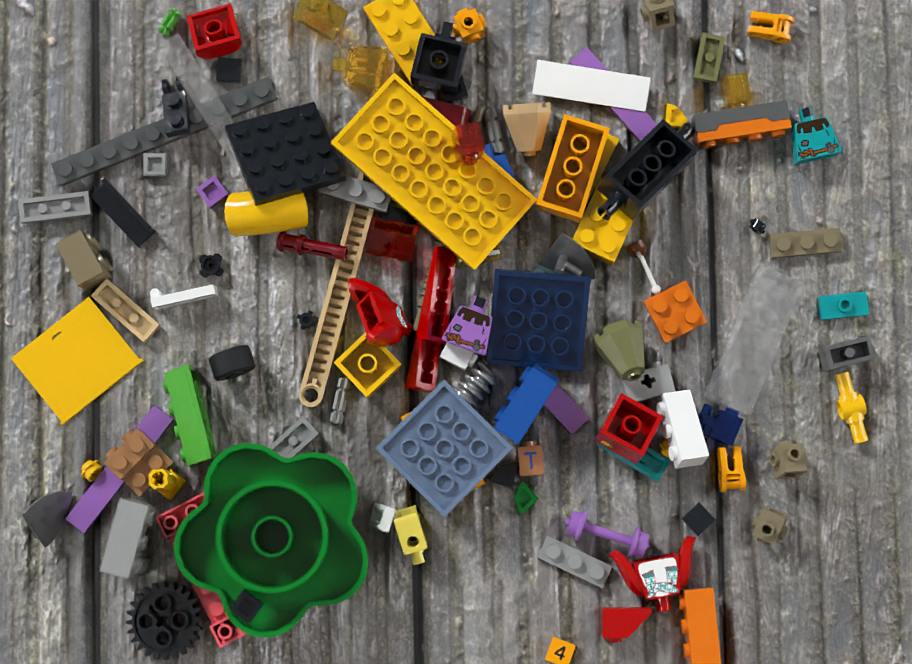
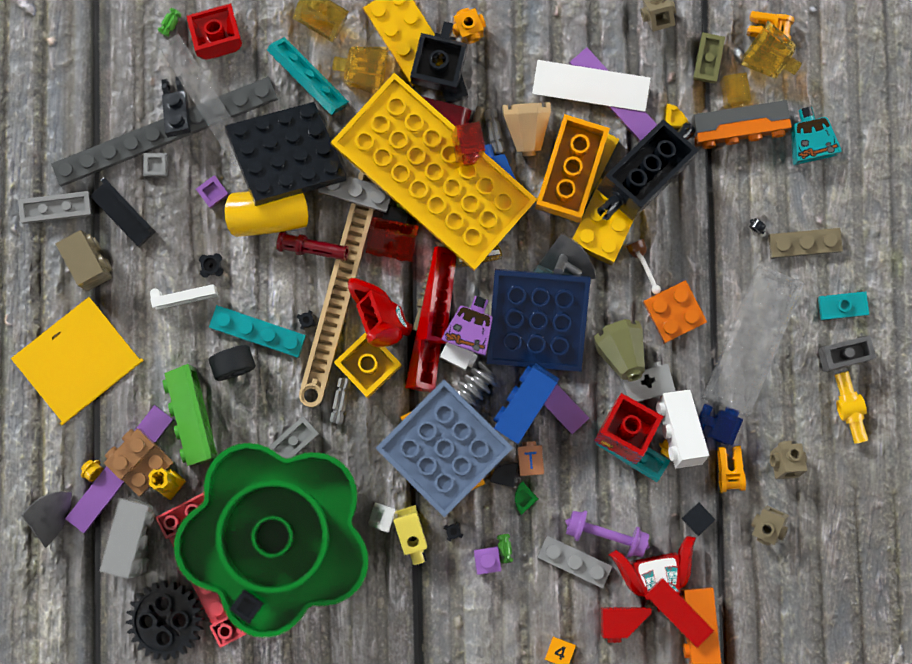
tan plate [91,278,161,343] -> none
black tile [216,57,242,83] -> none
none -> teal plate [209,305,306,358]
none -> teal plate [267,37,349,115]
none -> black piece [443,521,463,542]
none -> medium lavender brick [474,546,501,575]
none -> bright green piece [497,534,513,564]
none -> red tile [645,578,714,648]
none -> clear yellow torso [741,20,802,78]

